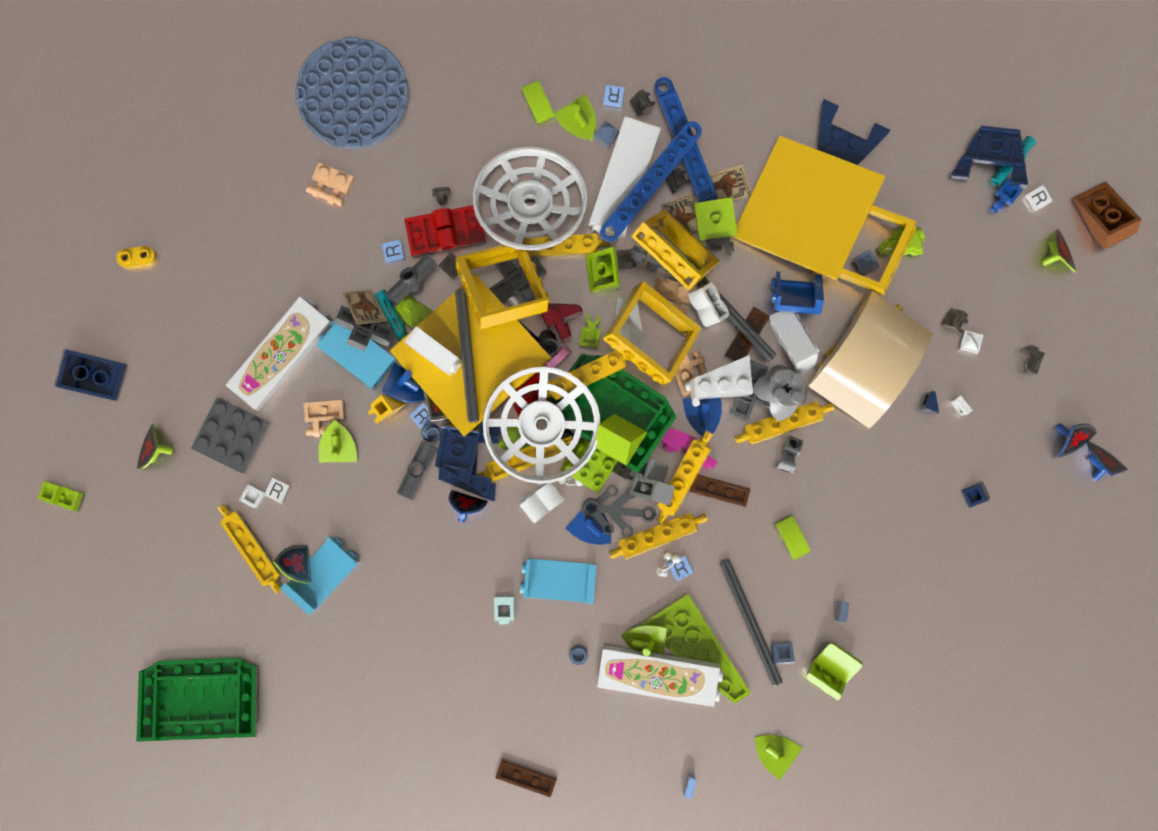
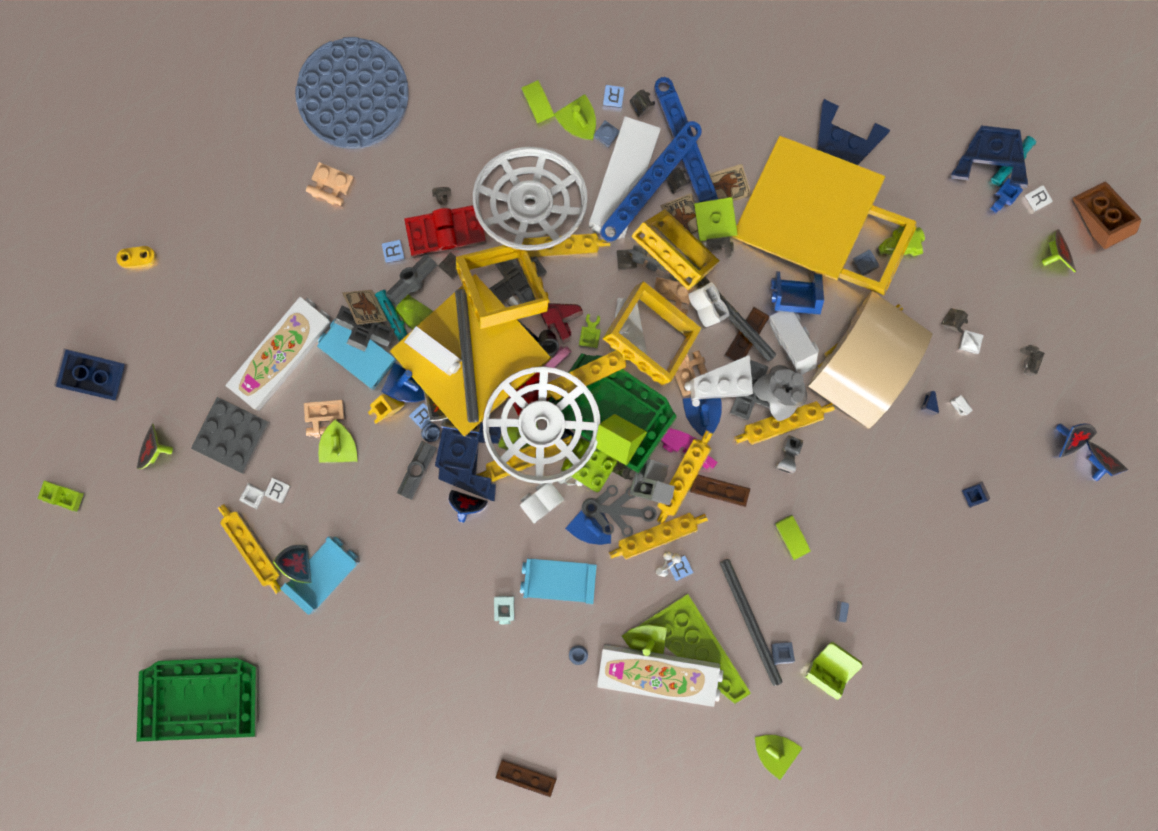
lime slope [585,247,620,292] -> none
light blue tile [683,774,697,799] -> none

